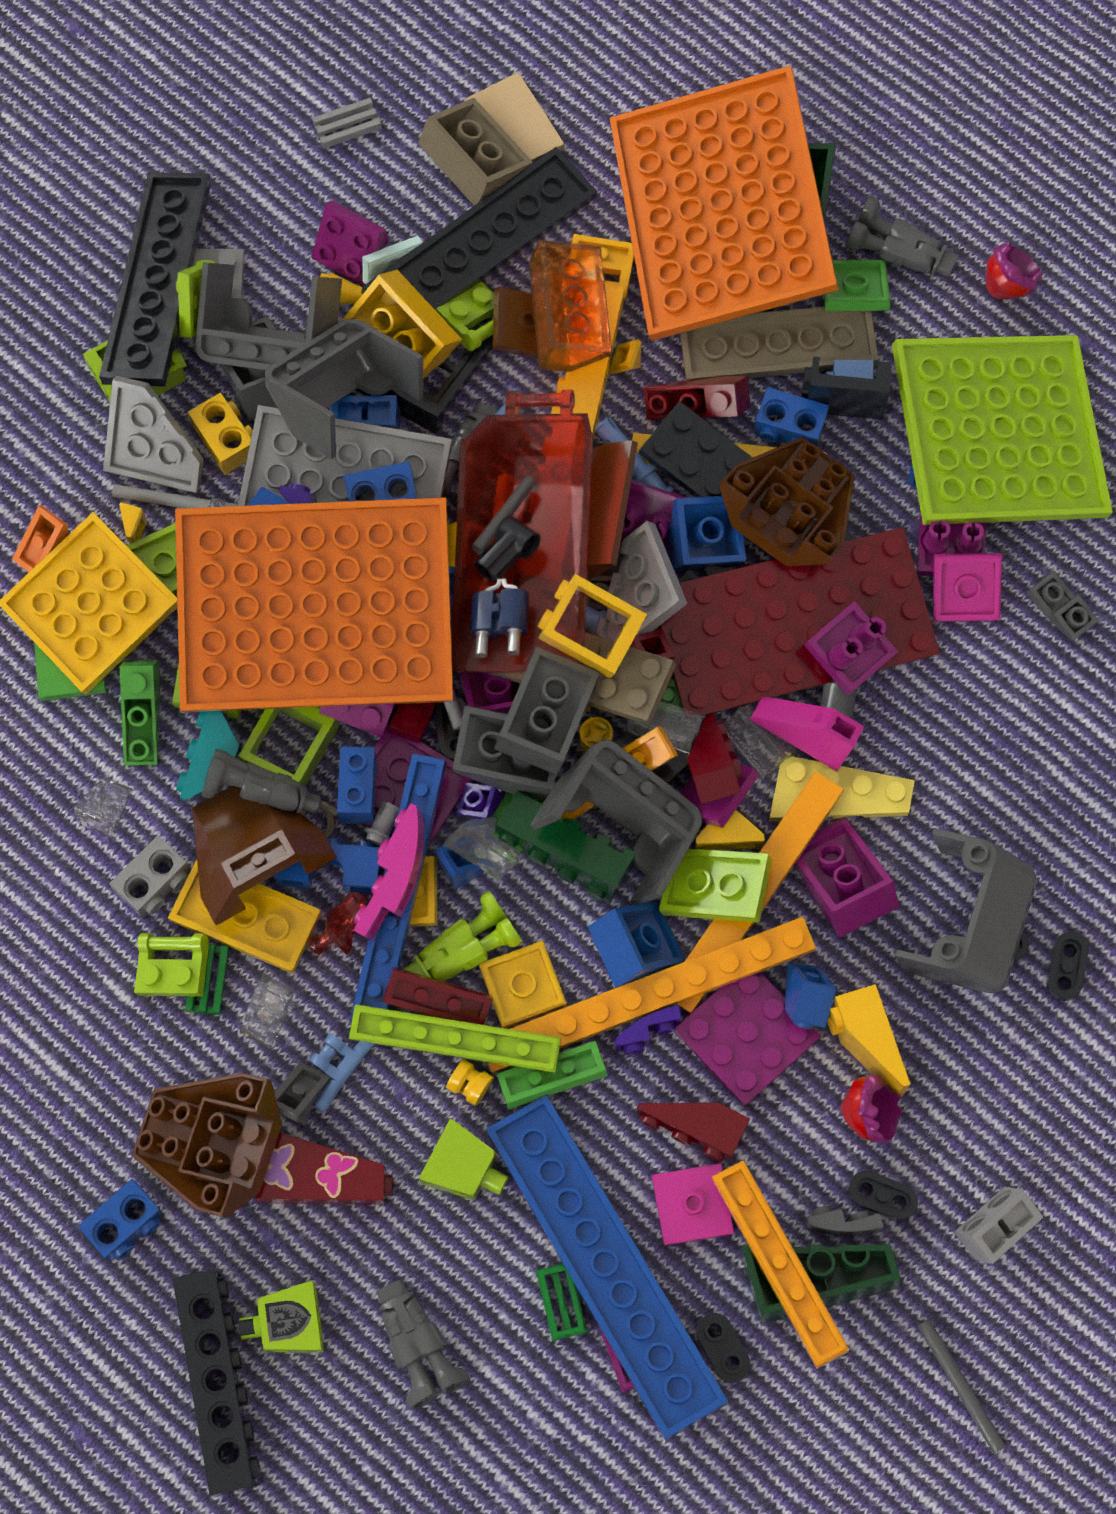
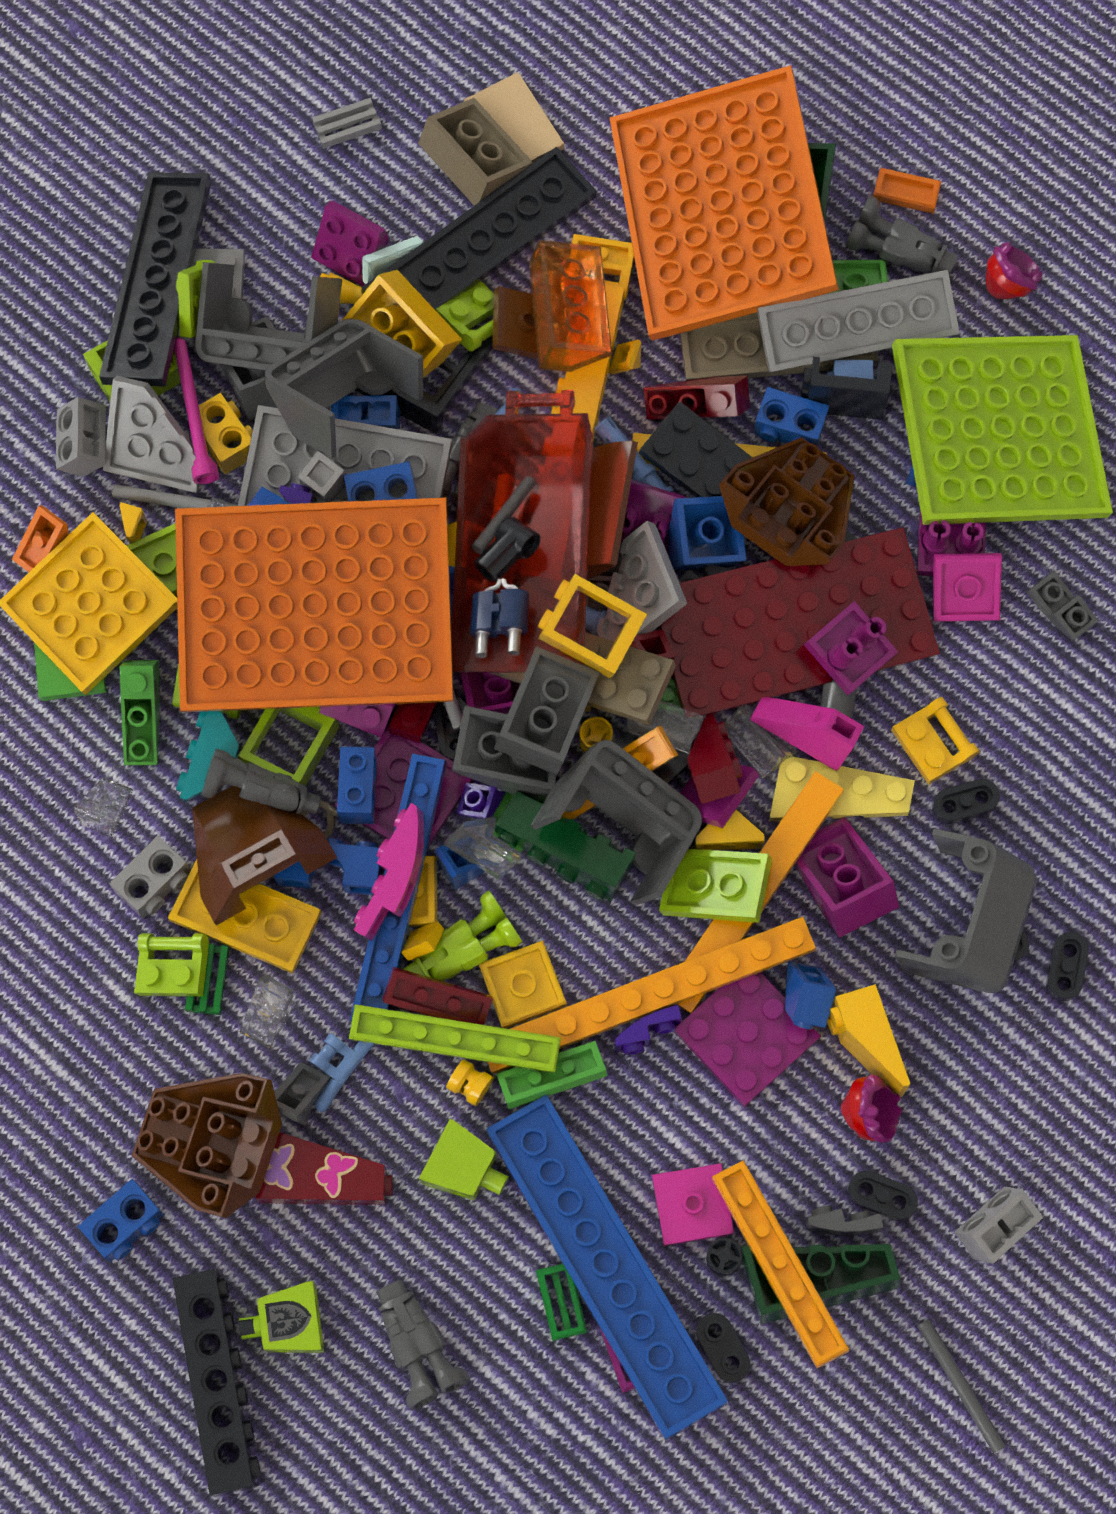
clear red piece [308,892,368,955] -> none
light grey pin [366,801,399,846] -> none
blue slope [588,901,685,988] -> none
dark red slope [636,1103,750,1162] -> none
none -> light grey brick [56,397,106,477]
none -> dark pink piece [174,338,219,484]
none -> light grey panel [298,451,347,502]
none -> yellow tile [401,920,444,961]
none -> black wheel [706,1237,743,1276]
none -> light grey plate [757,270,960,373]
none -> orange tile [873,167,942,214]
none -> yellow plate [891,697,980,785]
none -> black plate [932,779,1000,824]

